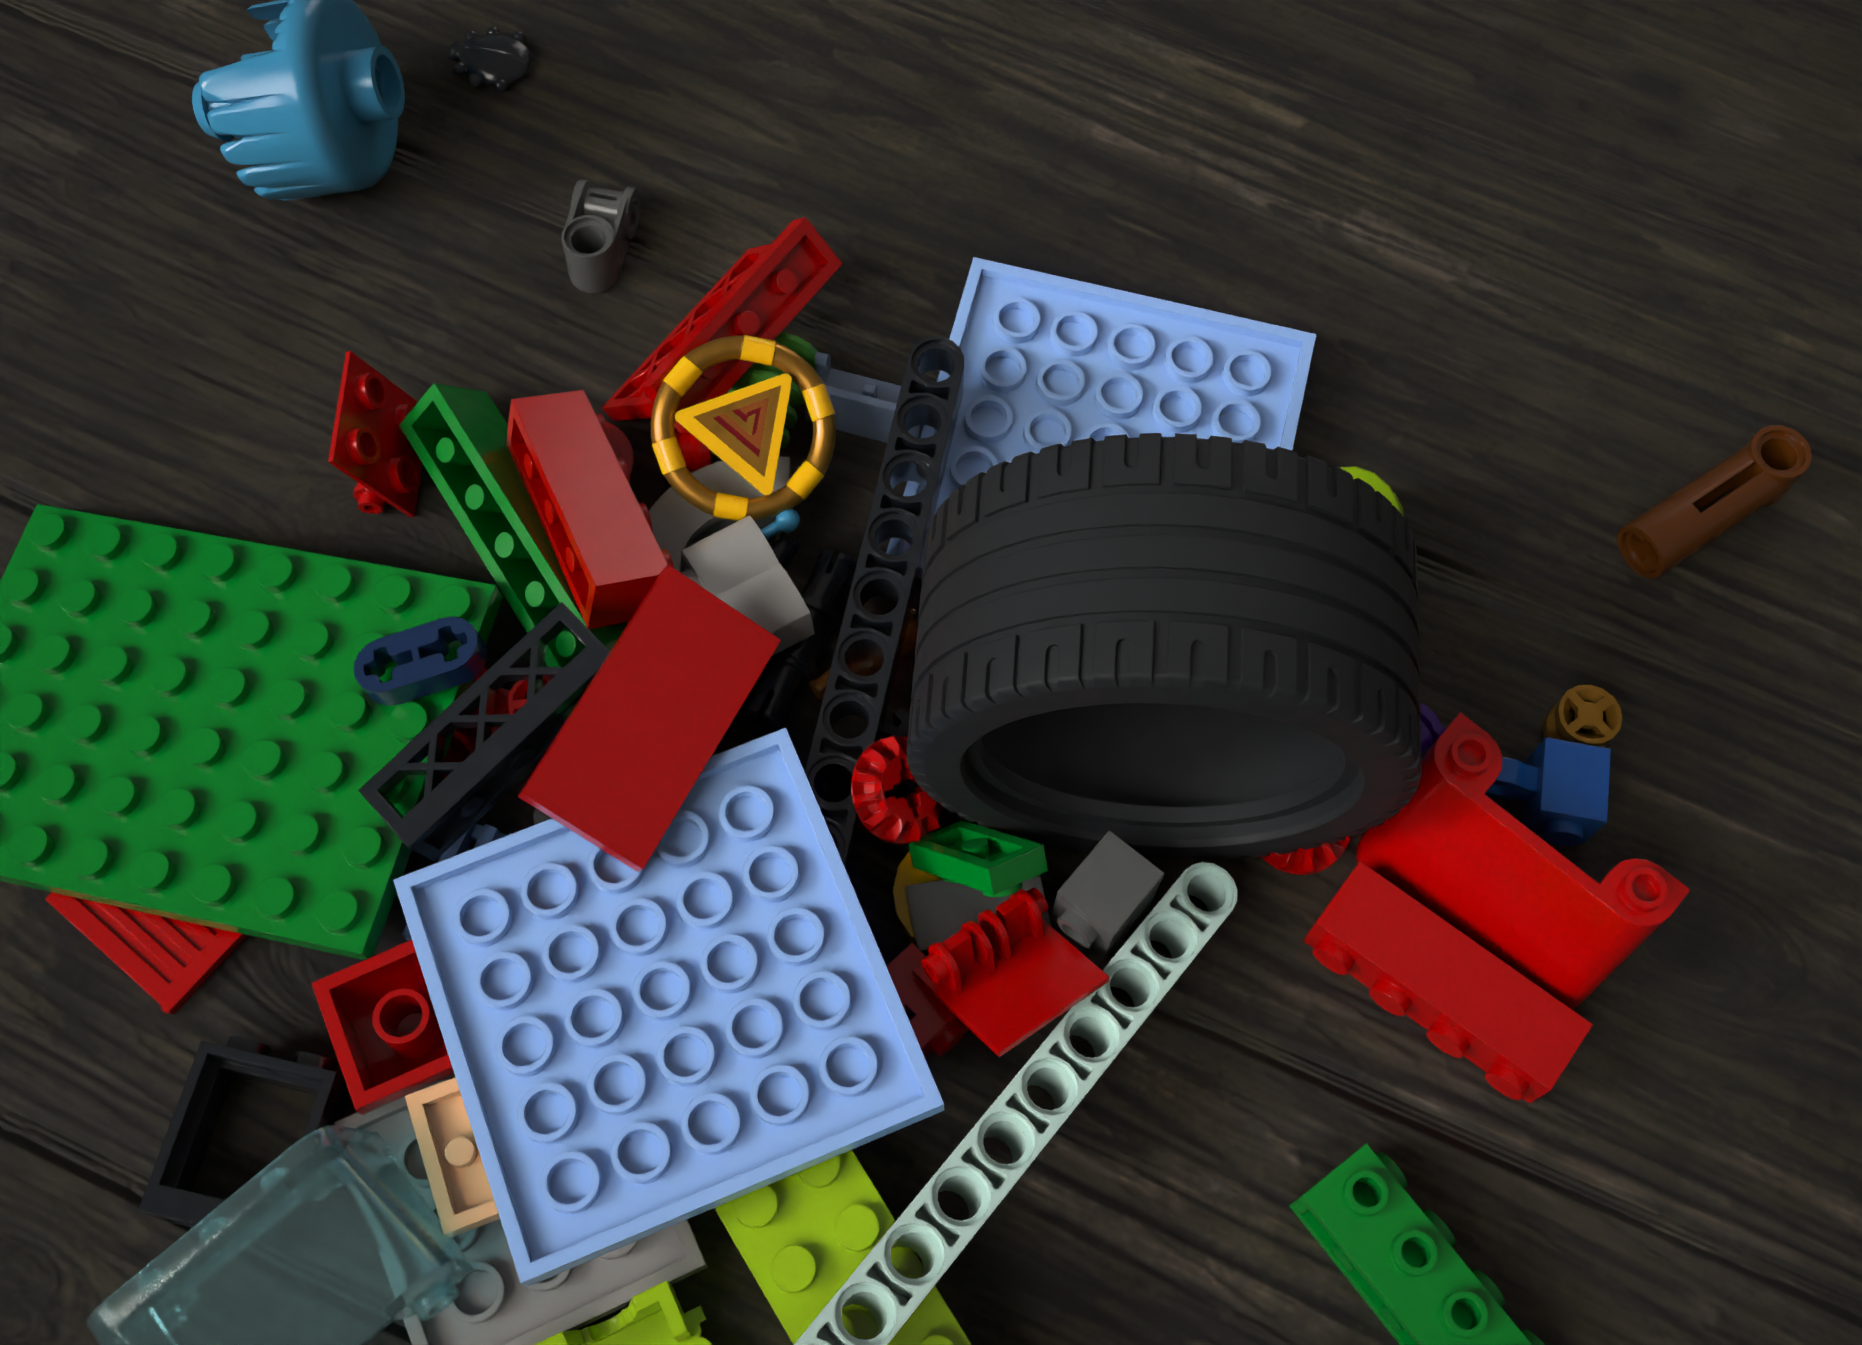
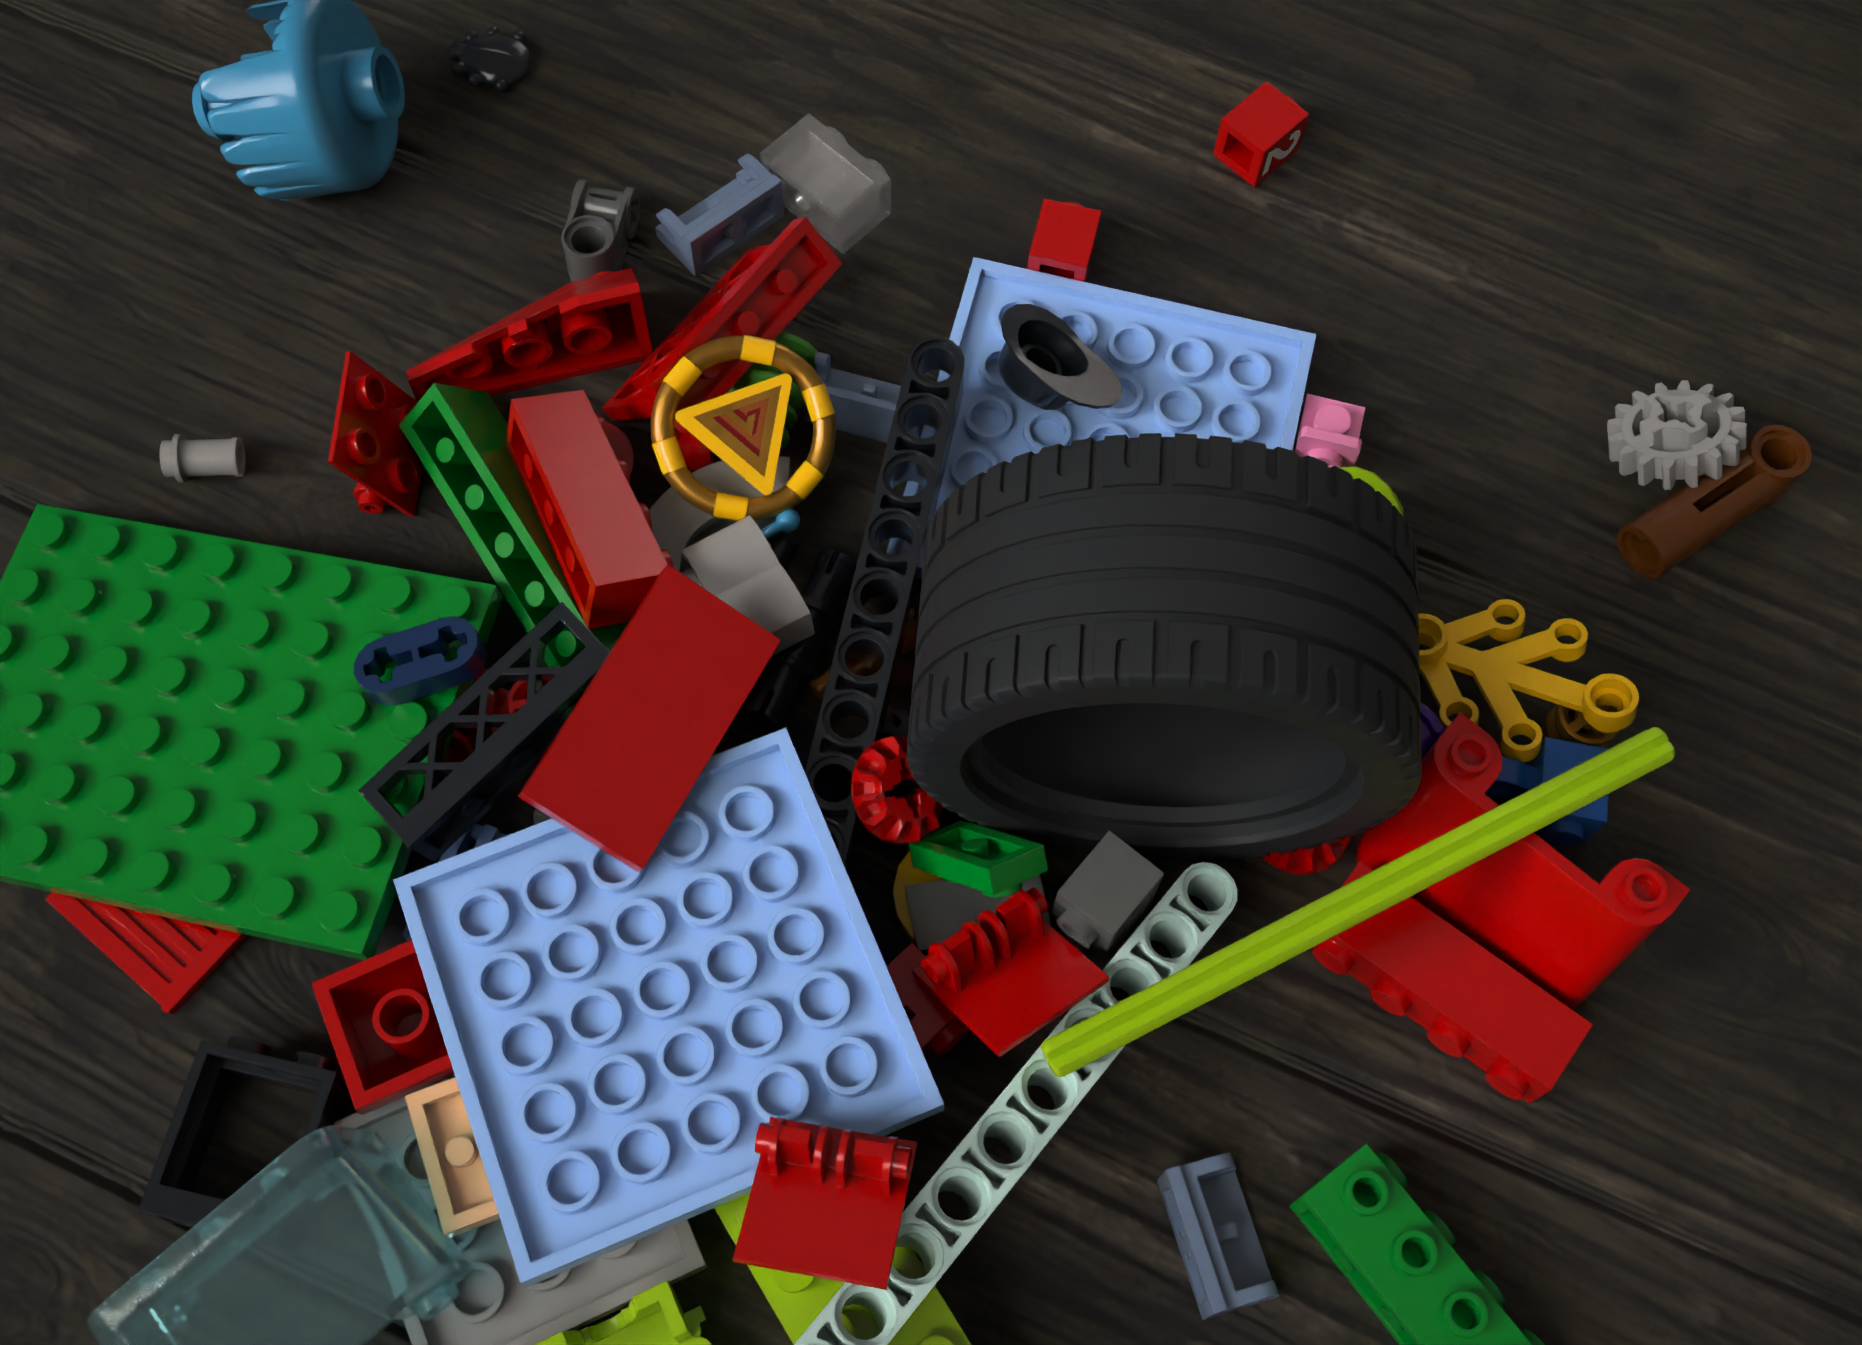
none -> light grey pin [160,434,246,483]
none -> red wedge [406,268,653,401]
none -> sand blue hinge [655,153,785,277]
none -> red hinge [733,1117,917,1290]
none -> clear brick [760,113,891,254]
none -> black piece [998,304,1123,410]
none -> red brick [1027,198,1101,282]
none -> lime axle [1041,727,1675,1077]
none -> sand blue hinge [1157,1152,1280,1320]
none -> red brick [1213,81,1309,188]
none -> bright pink bracket [1293,394,1365,468]
none -> yellow plant [1418,599,1639,763]
none -> light grey gear [1607,380,1747,490]

